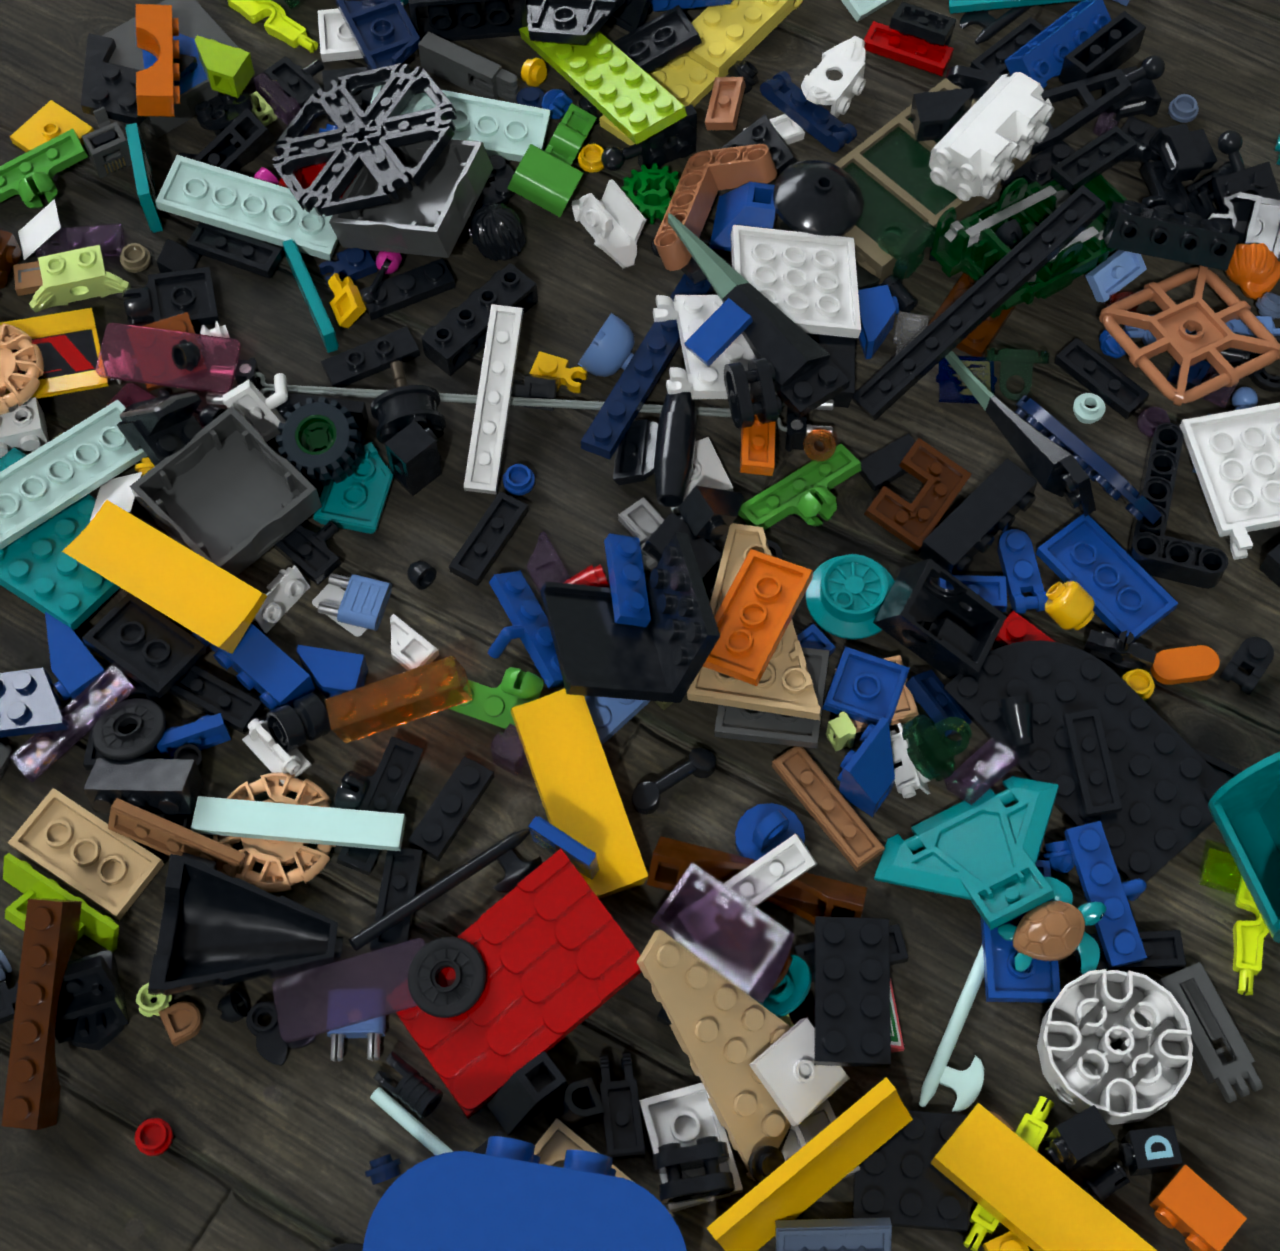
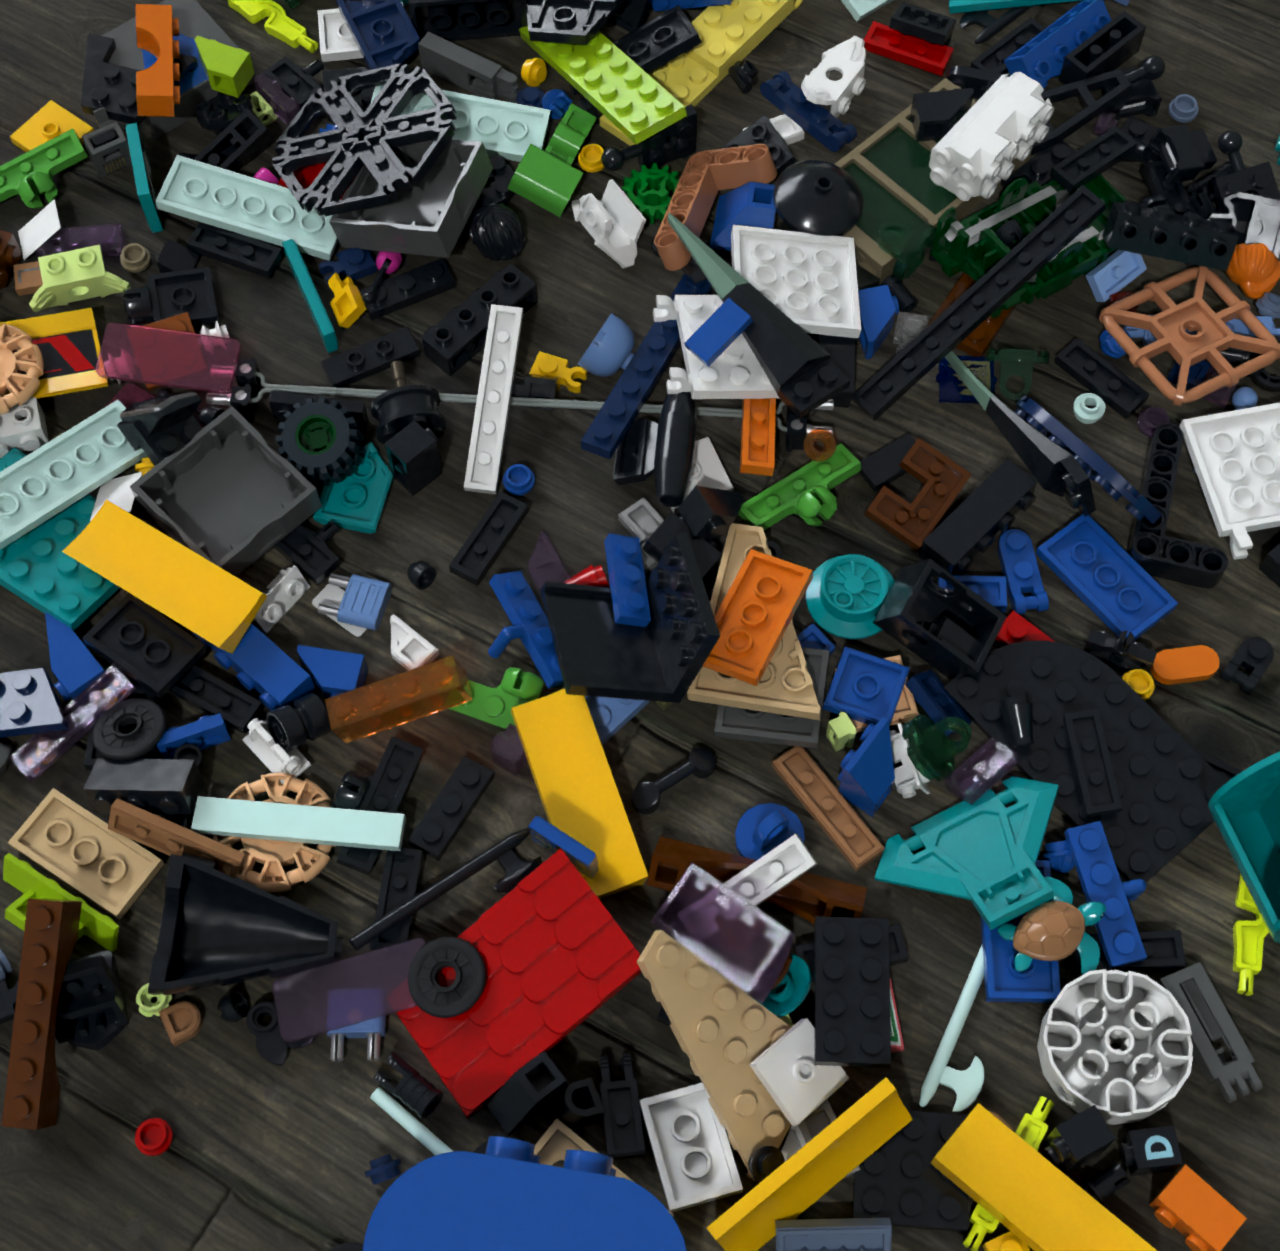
black plate [172,339,201,371] -> none
white plate [223,373,288,442] -> none
black brick [652,1136,735,1205] -> none
nougat plate [705,77,746,130] -> none
black brick [724,357,782,429] -> none
yellow head [1045,581,1095,630] -> none
clear neon green plate [1200,848,1241,895] -> none

